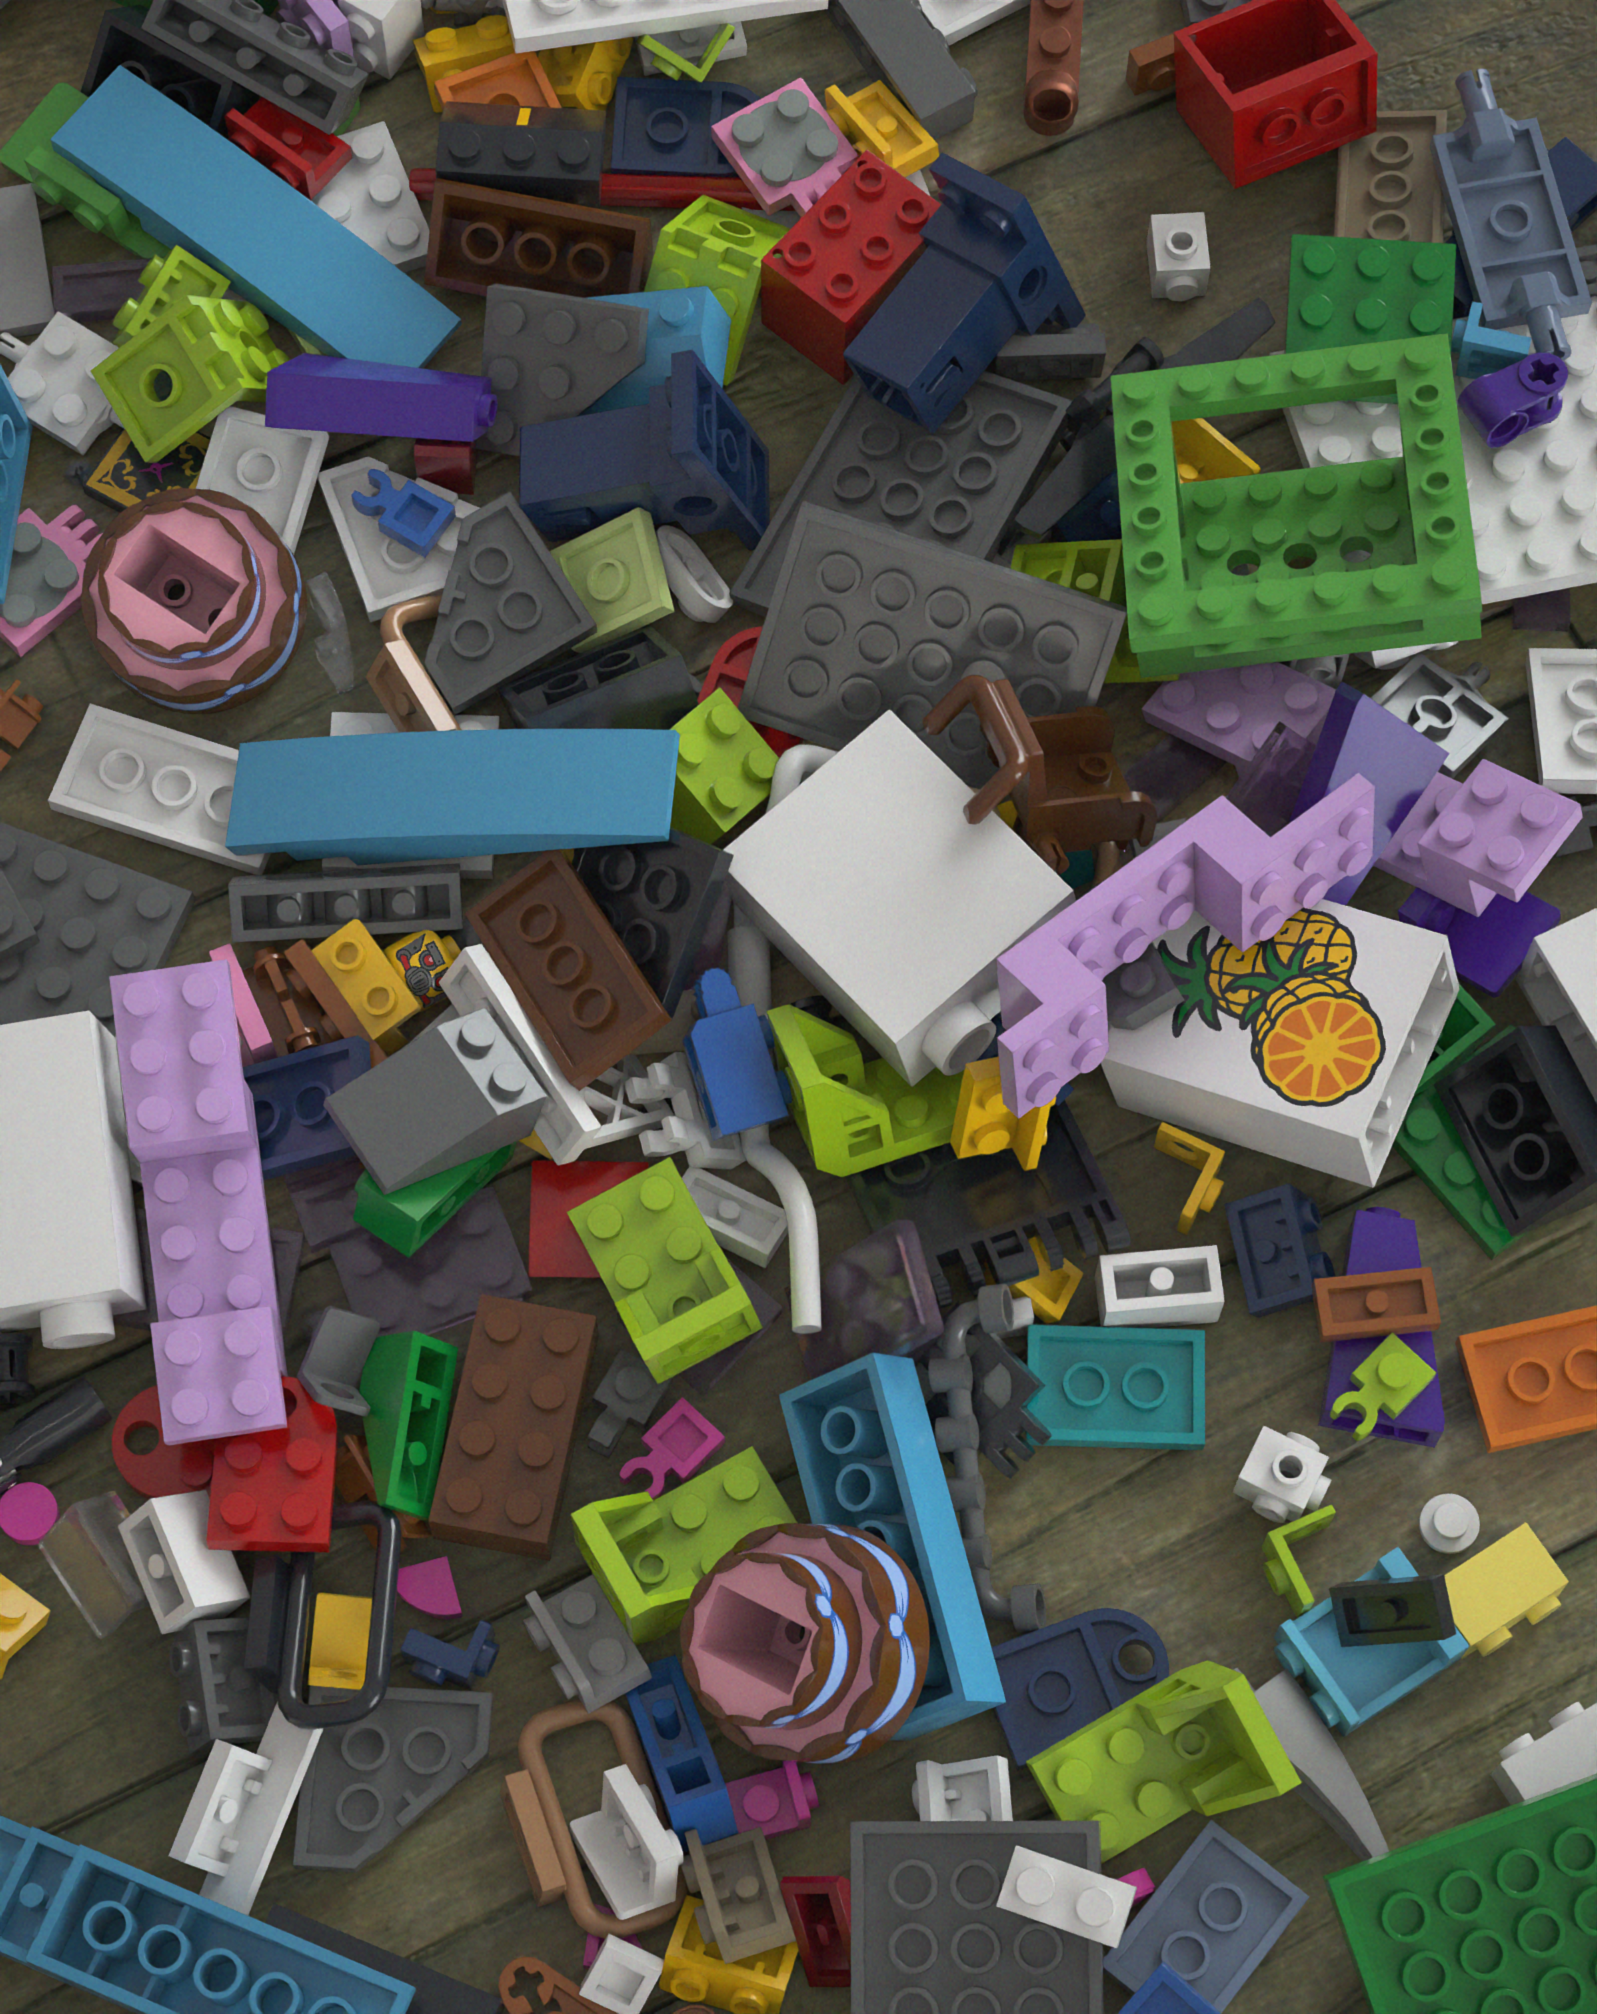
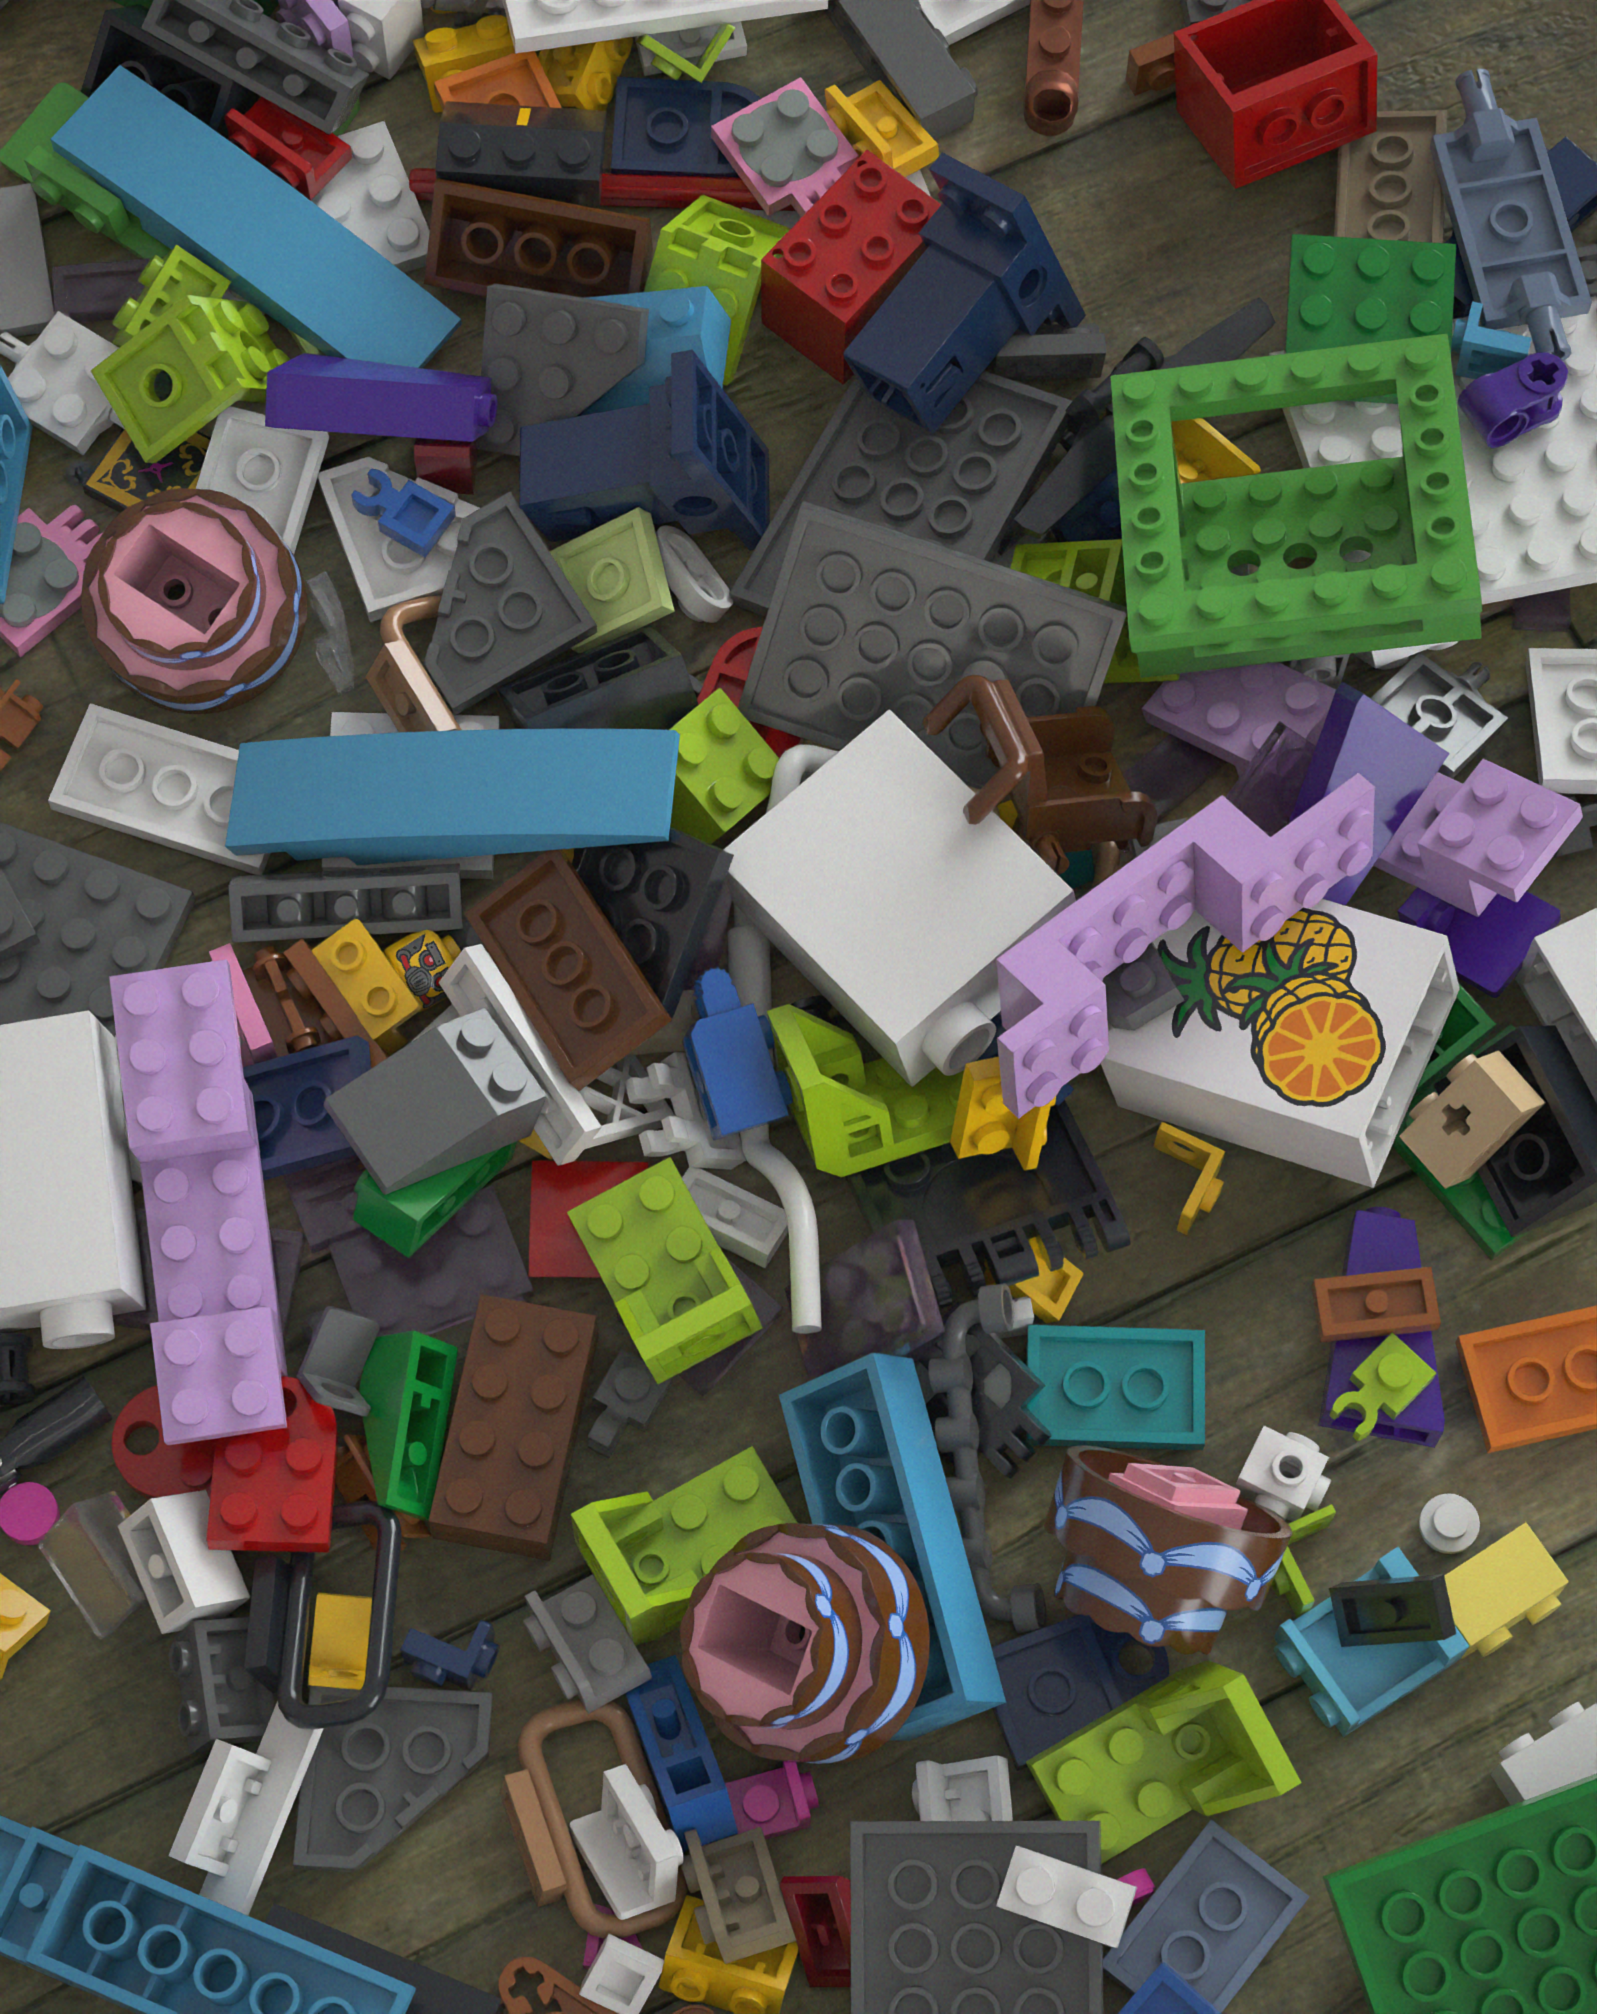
dark pink tile [397,1556,463,1619] -> none
dark pink plate [619,1397,725,1501] -> none
white brick [1095,1245,1225,1328] -> none
white brick [1146,212,1210,301] -> none
dark blue bracket [1224,1183,1335,1318] -> none
light grey piece [1234,1667,1389,1861] -> none
none -> piece [1044,1445,1292,1655]
none -> tan brick [1399,1051,1545,1189]

